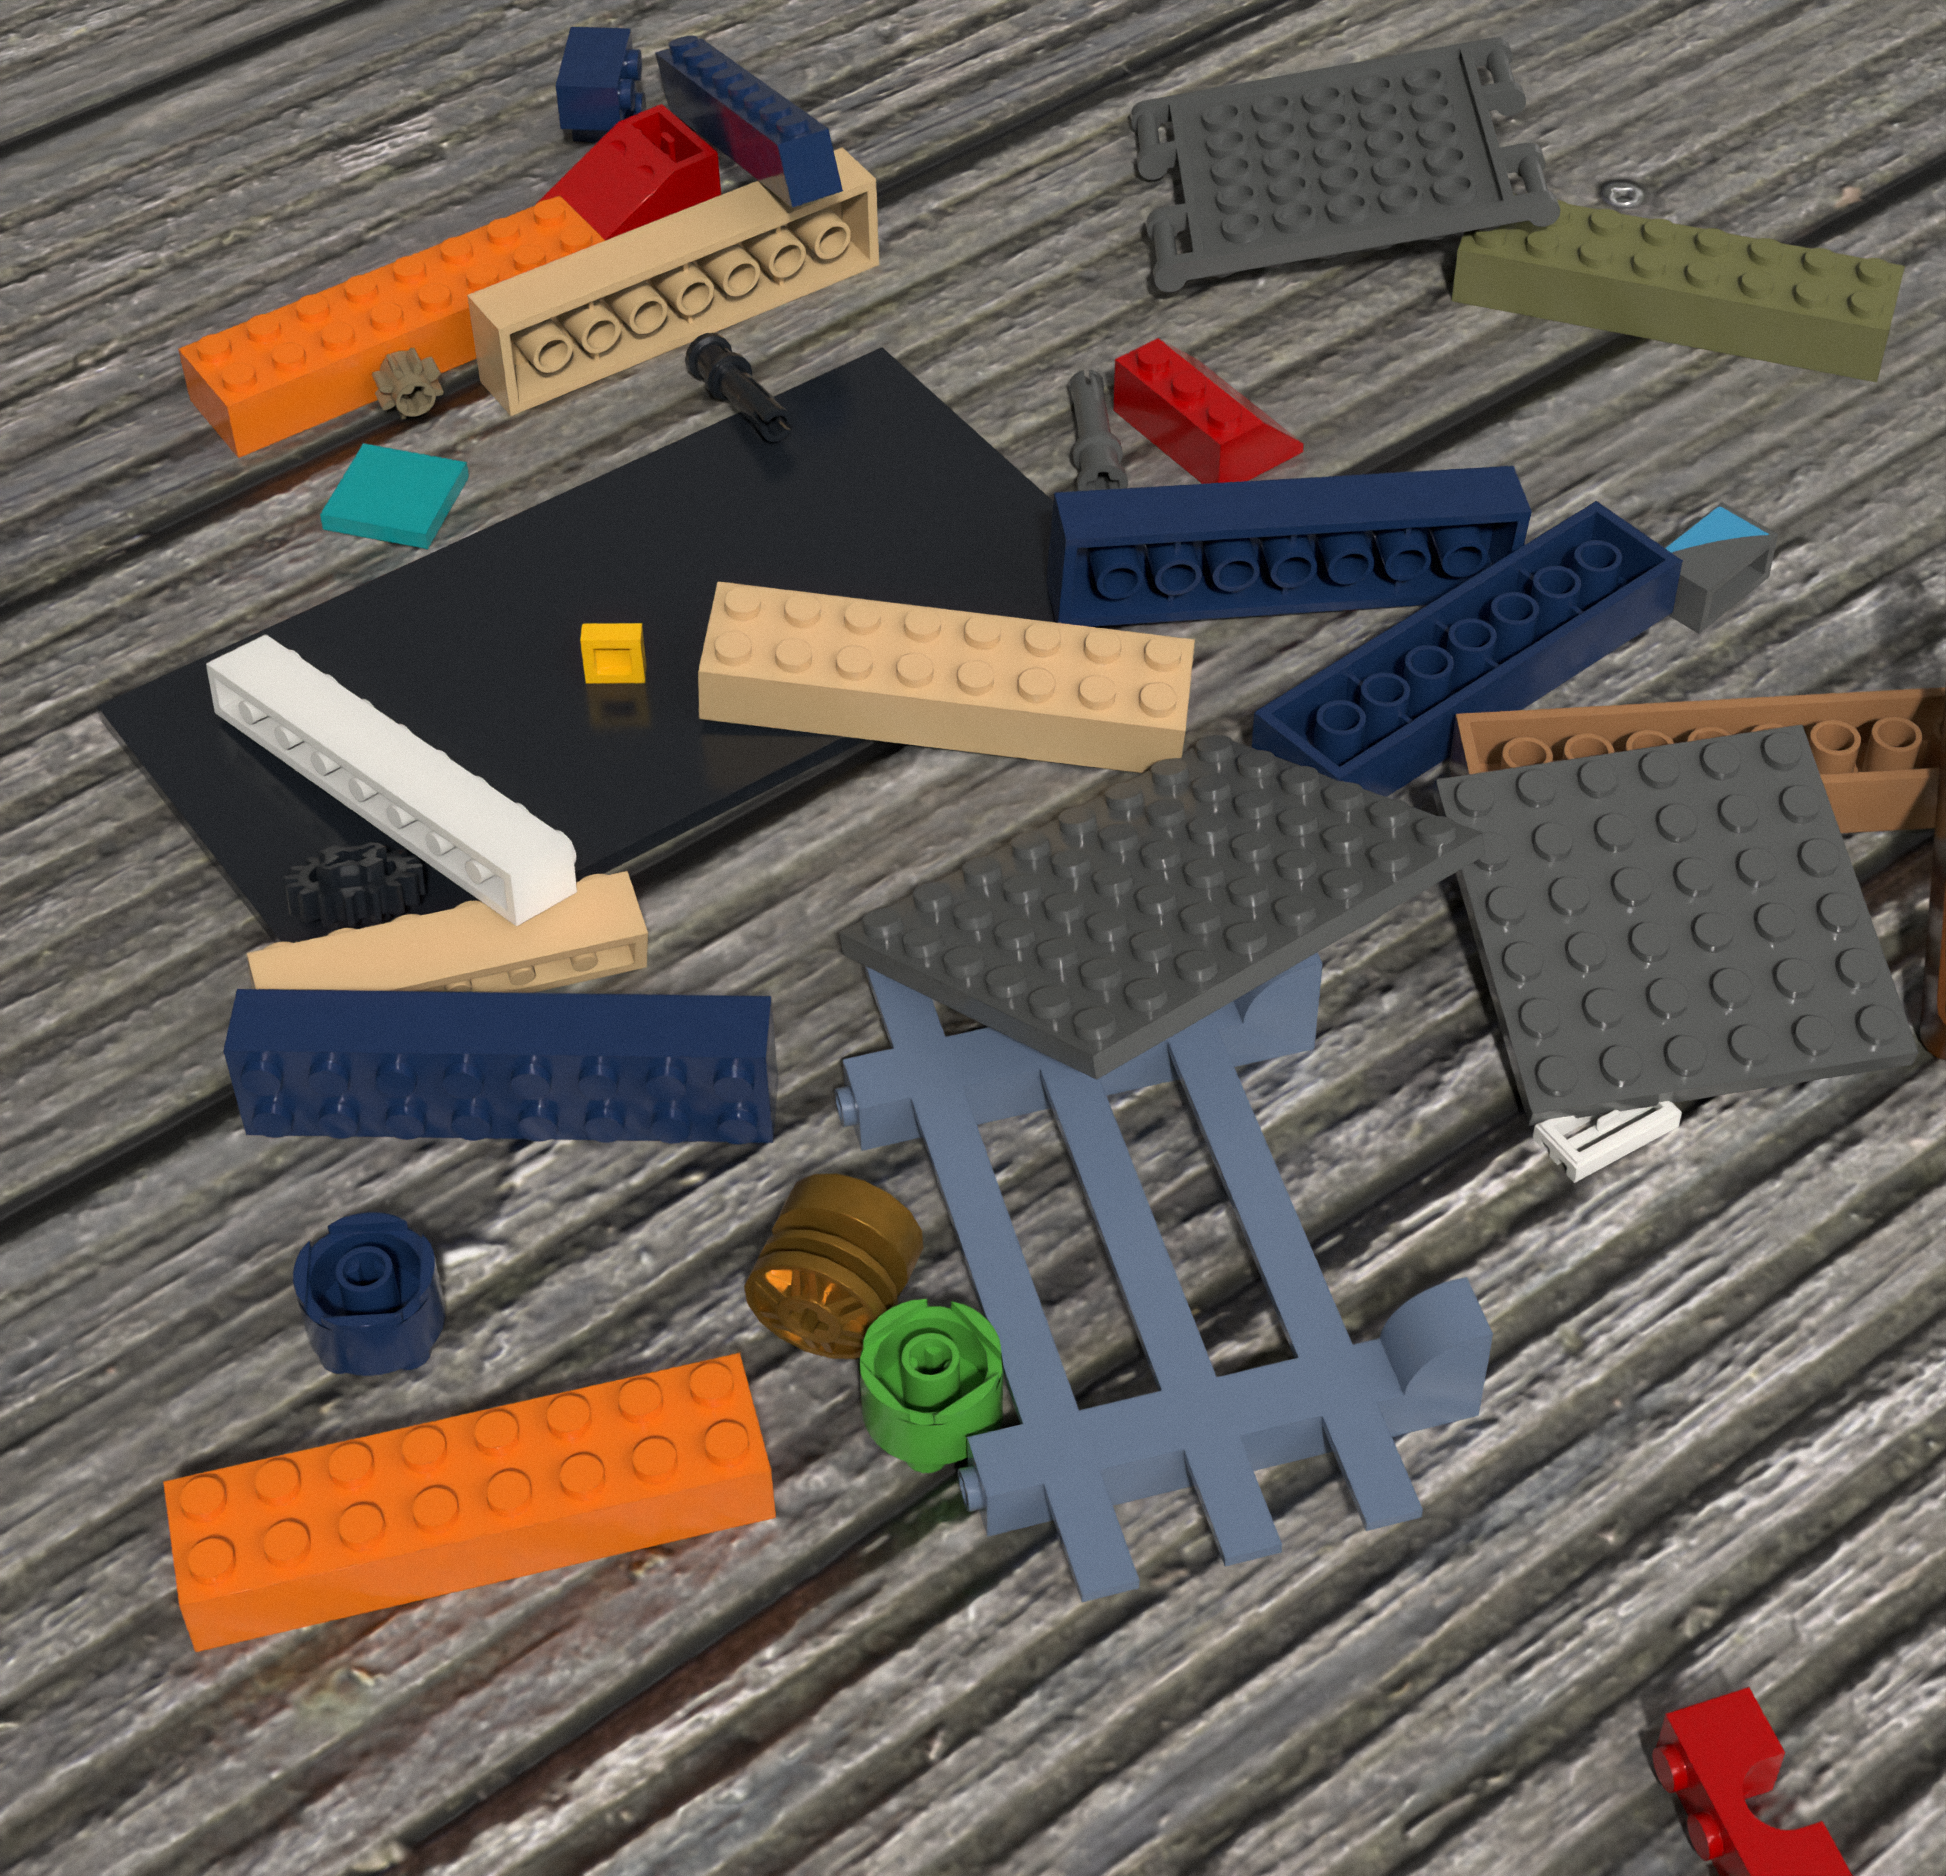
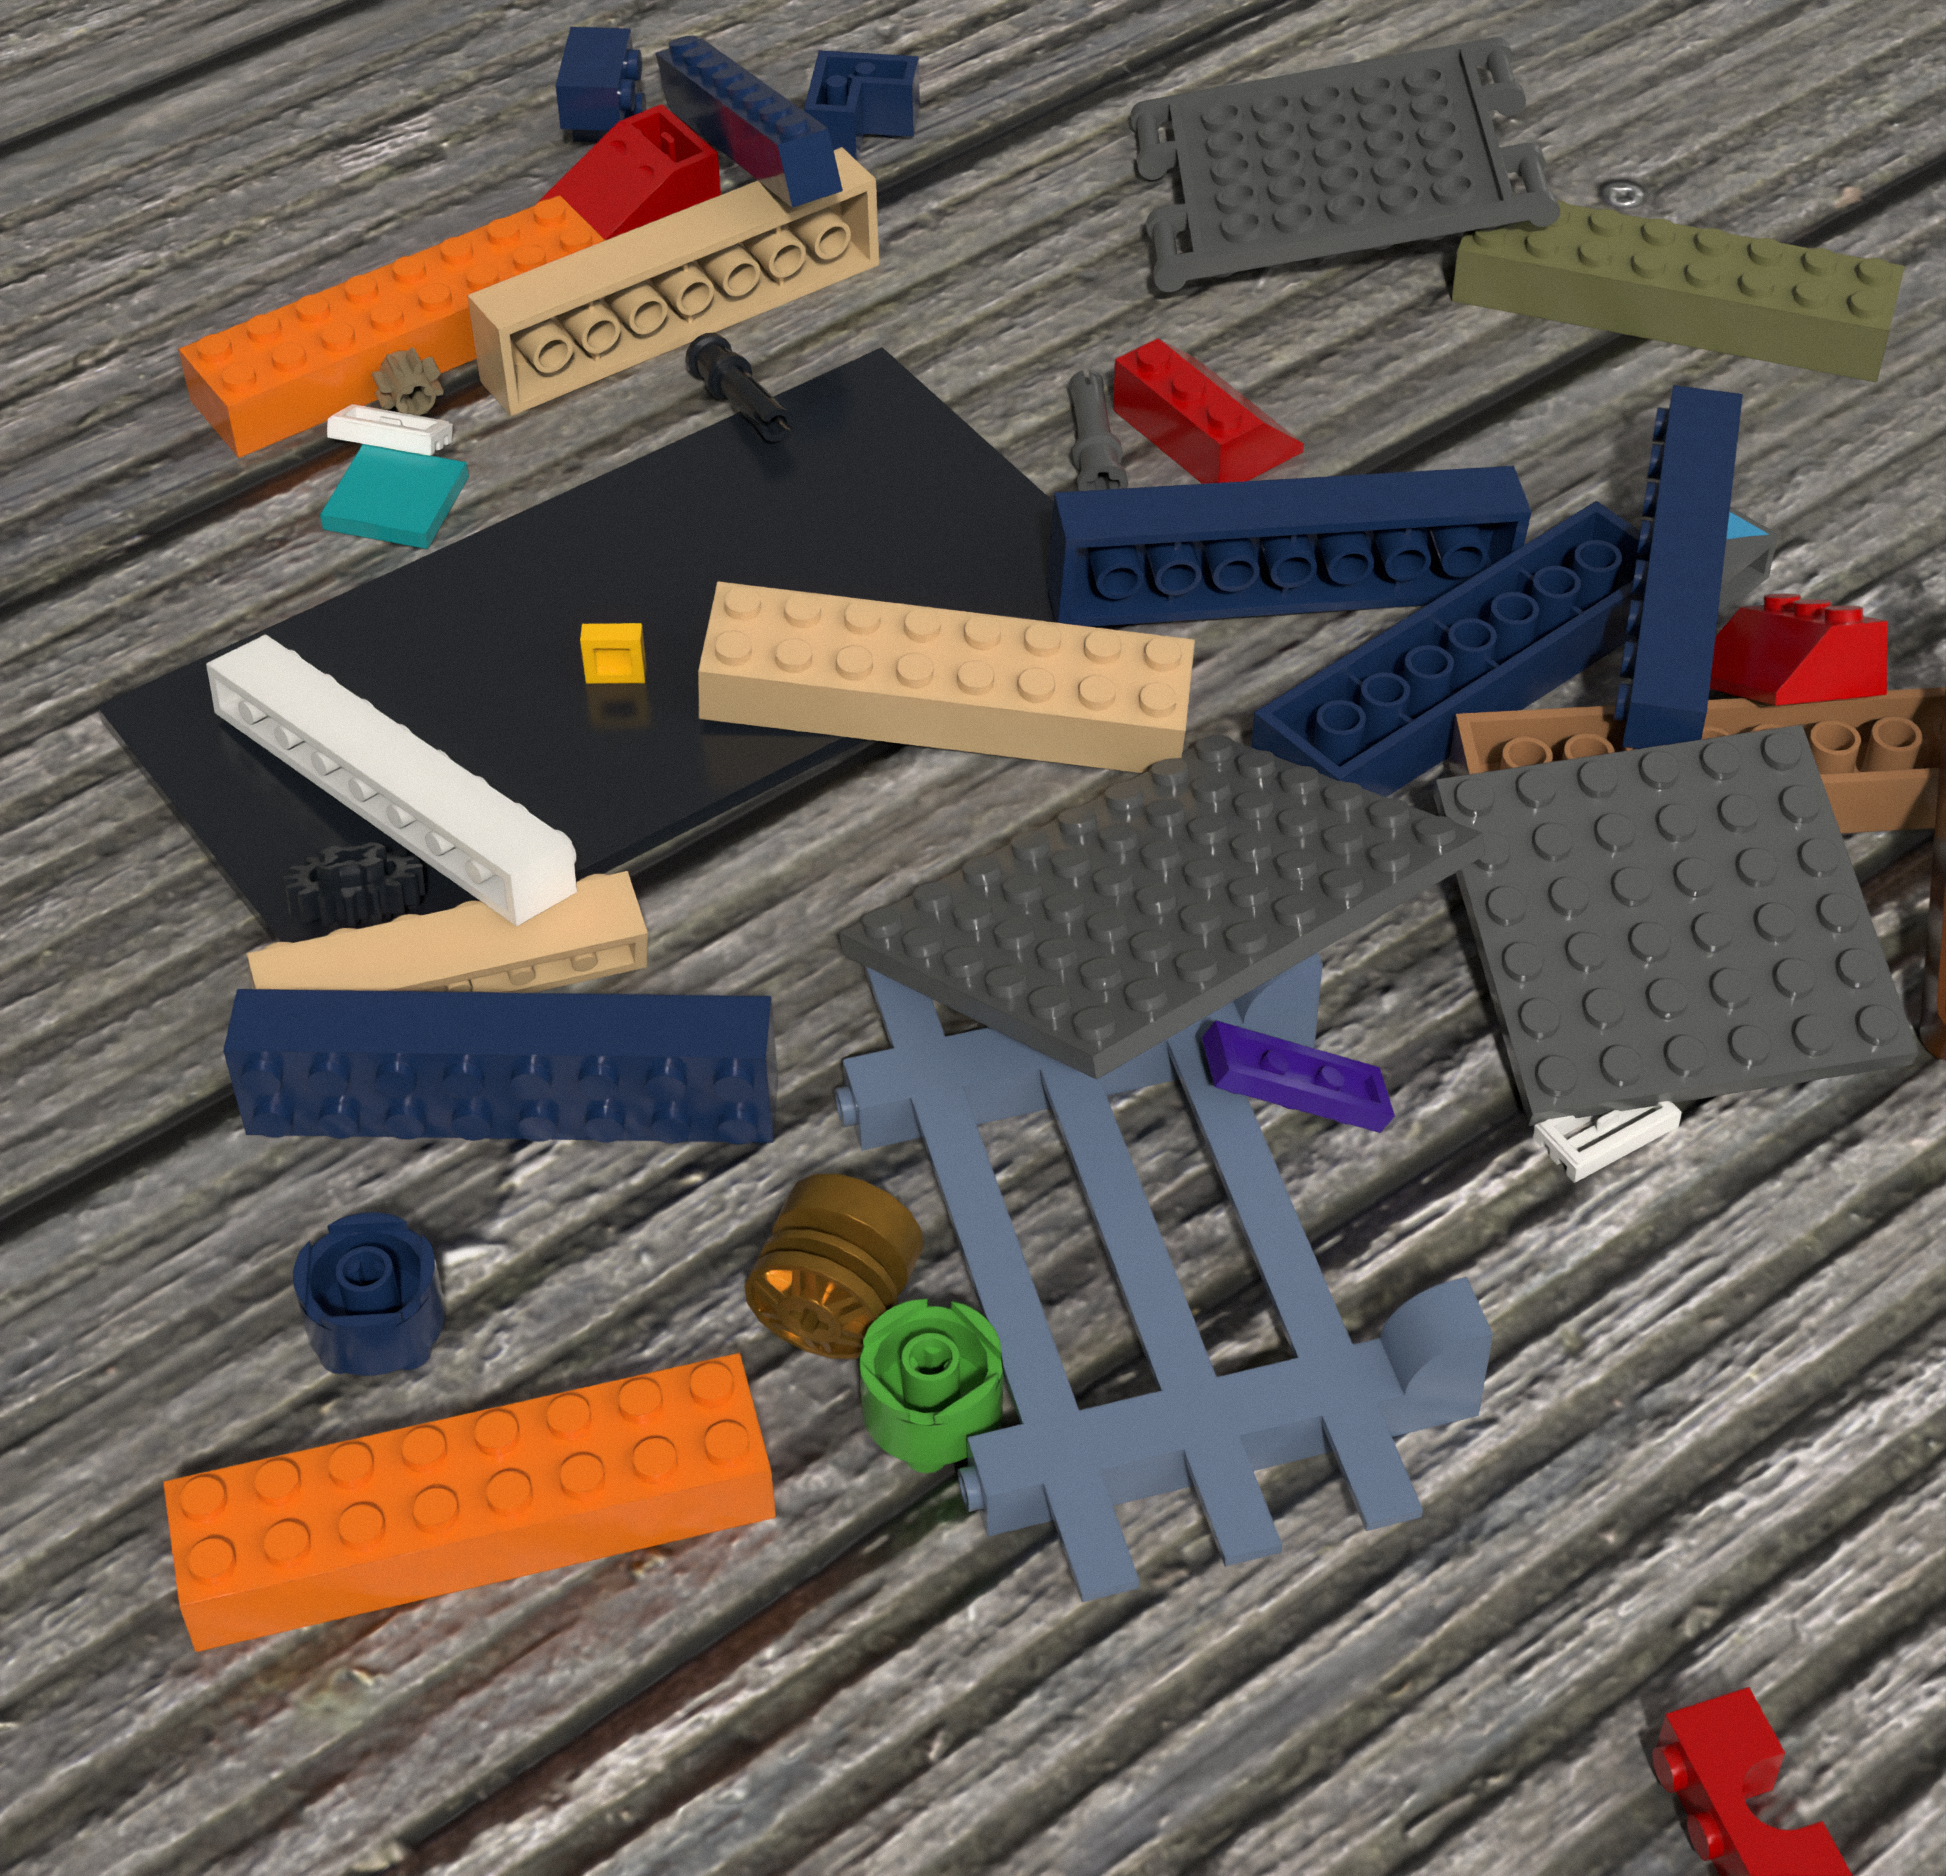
none -> white tile [327,404,453,456]
none -> dark blue brick [804,50,920,160]
none -> dark purple plate [1202,1020,1395,1133]
none -> dark blue brick [1614,385,1743,749]
none -> red slope [1710,593,1888,706]

